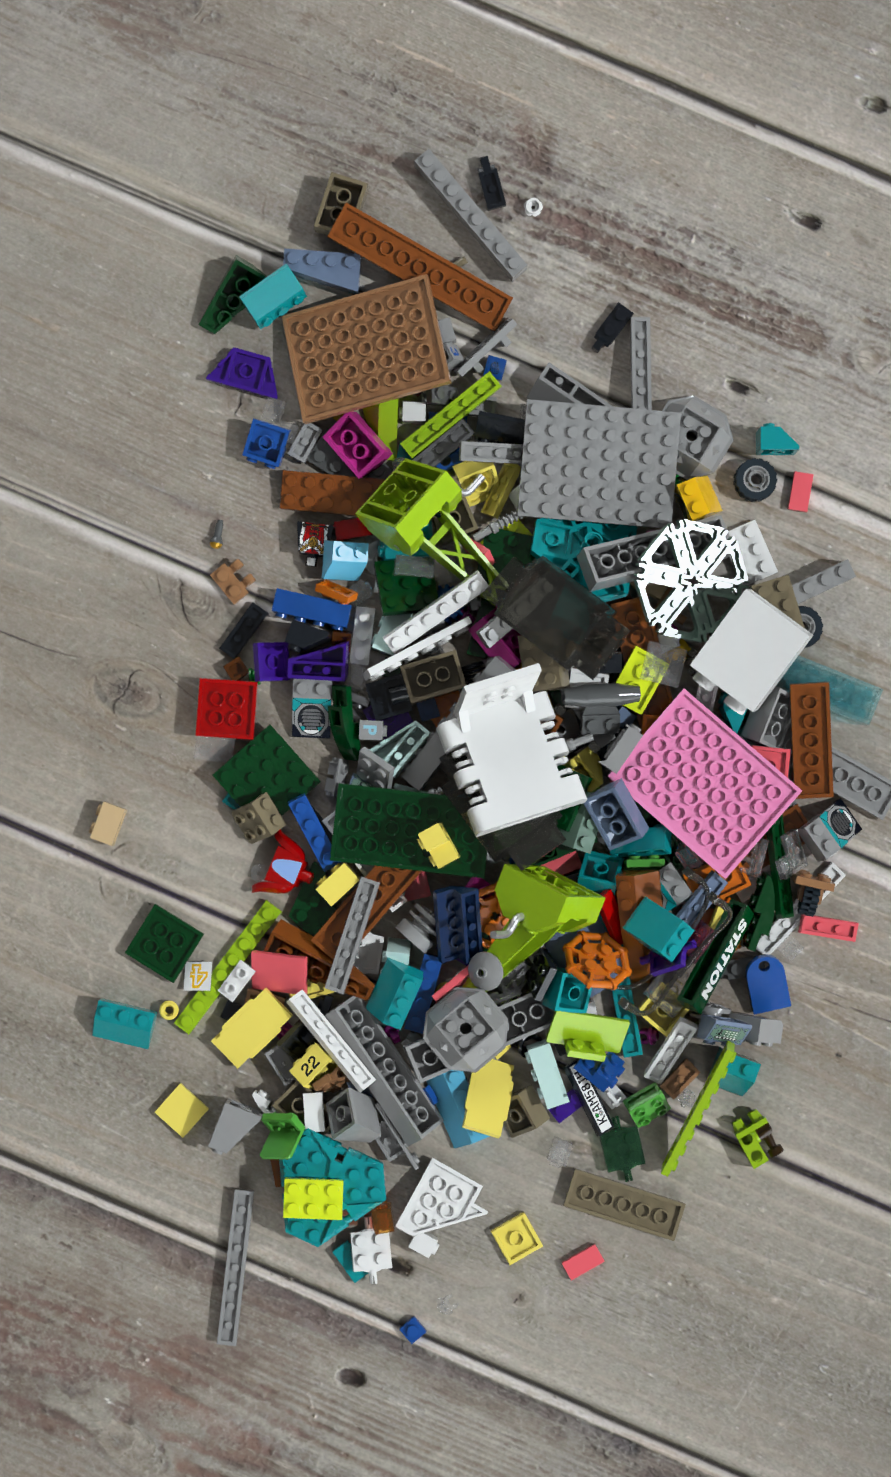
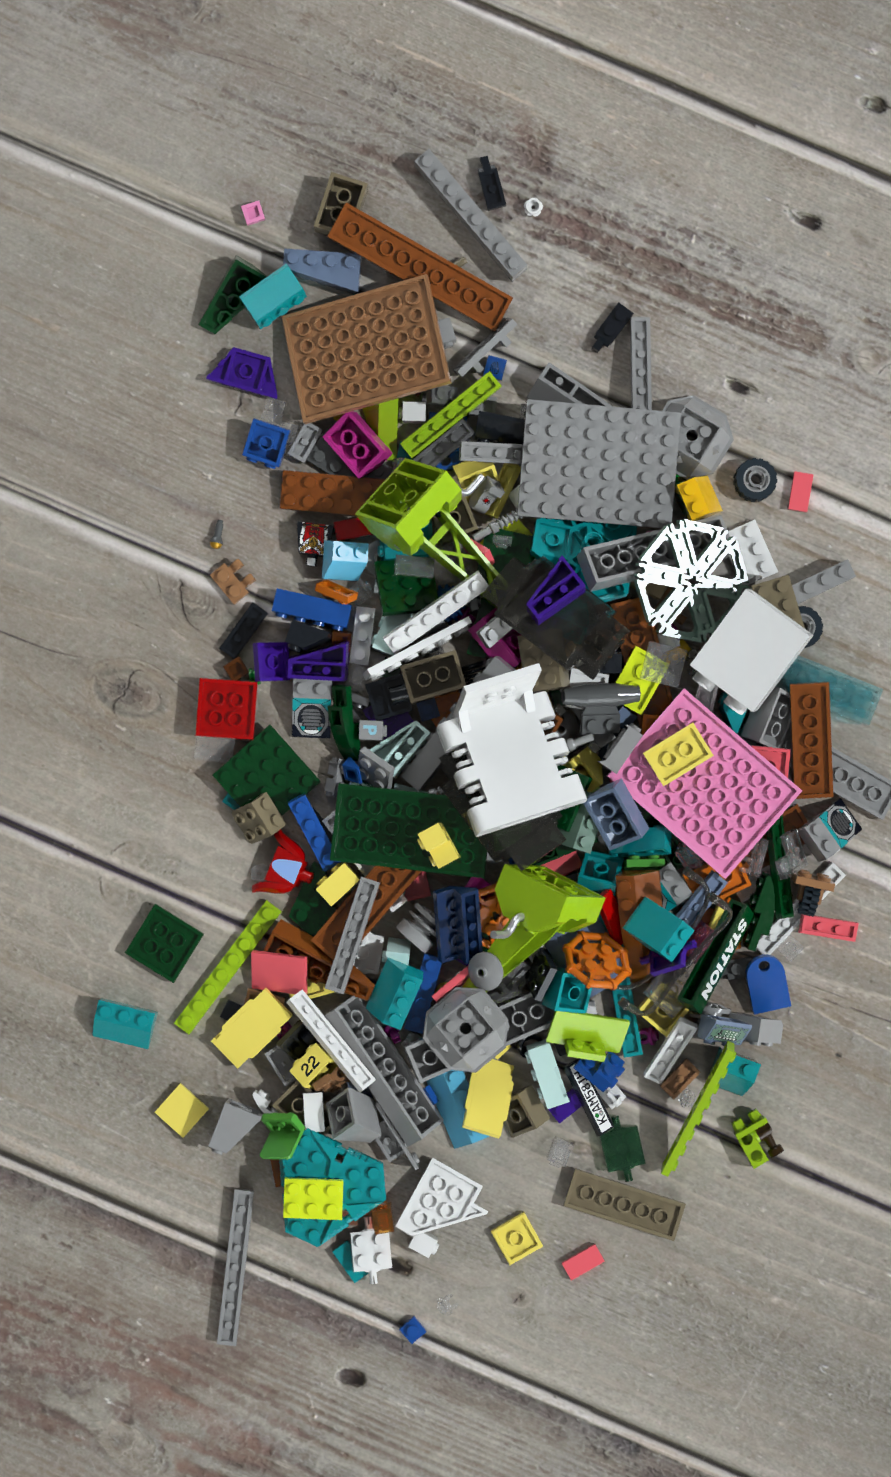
tan brick [89,802,127,846] -> none
light yellow plate [159,1000,179,1020] -> none
white sticker [183,962,212,991] -> none
white hinge [218,960,256,1002] -> none
black bracket [318,994,334,1015] -> none
light grey brick [443,343,465,371] -> none
bright green bracket [623,1082,671,1128] -> none
teal slope [756,423,799,455] -> none
none -> bright pink plate [241,201,265,226]
none -> blue slope [342,757,362,784]
none -> light grey leg [468,476,505,514]
none -> clear plate [492,535,512,549]
none -> dark purple wedge [526,556,586,626]
none -> light yellow plate [643,723,714,786]

